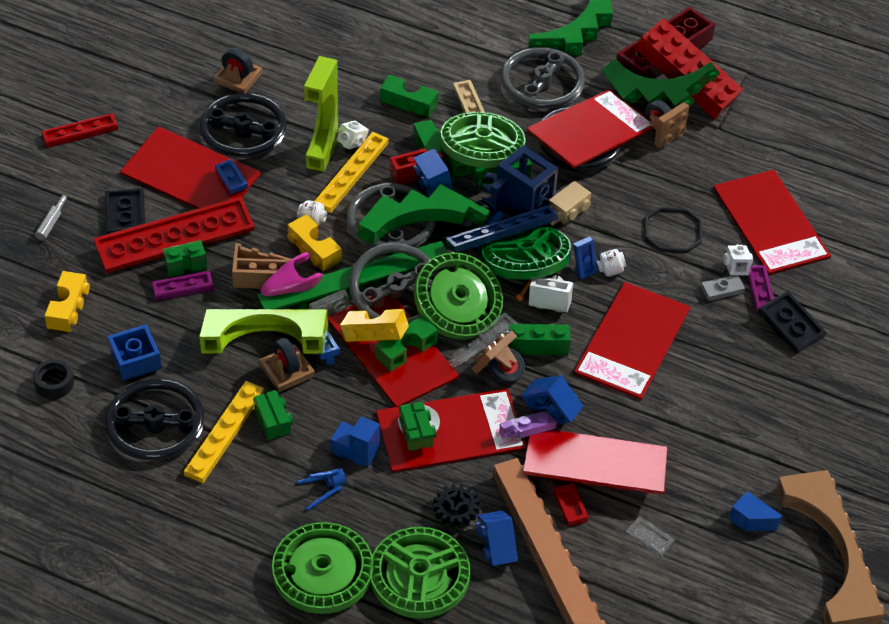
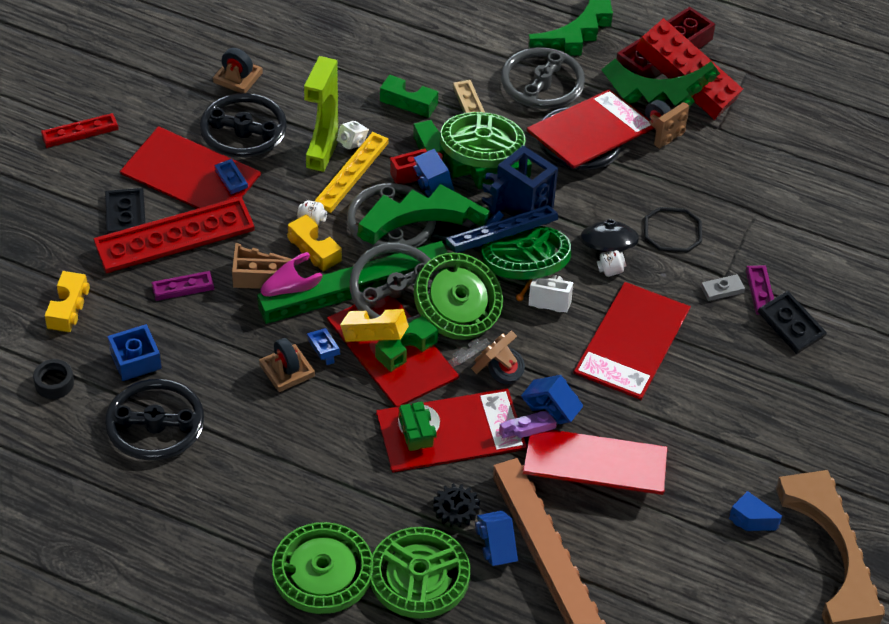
light grey axle [35,195,67,241] -> none
green brick [163,240,207,278] -> none
yellow plate [184,381,264,483] -> none
lime arch [199,309,328,354] -> none
green brick [253,390,293,440] -> none
blue plant [296,468,346,511] -> none
clear plate [309,289,348,316] -> none
blue brick [330,416,380,467] -> none
clear plate [476,313,518,347] -> none
green brick [508,324,570,356] -> none
tan brick [549,181,591,226] -> none
red tile [553,483,589,527] -> none
blue plate [573,236,597,279] -> none
clear plate [626,516,675,558] -> none
red piece [713,170,831,275] -> none
white brick [723,245,753,275] -> none
none -> black dish [581,219,639,251]

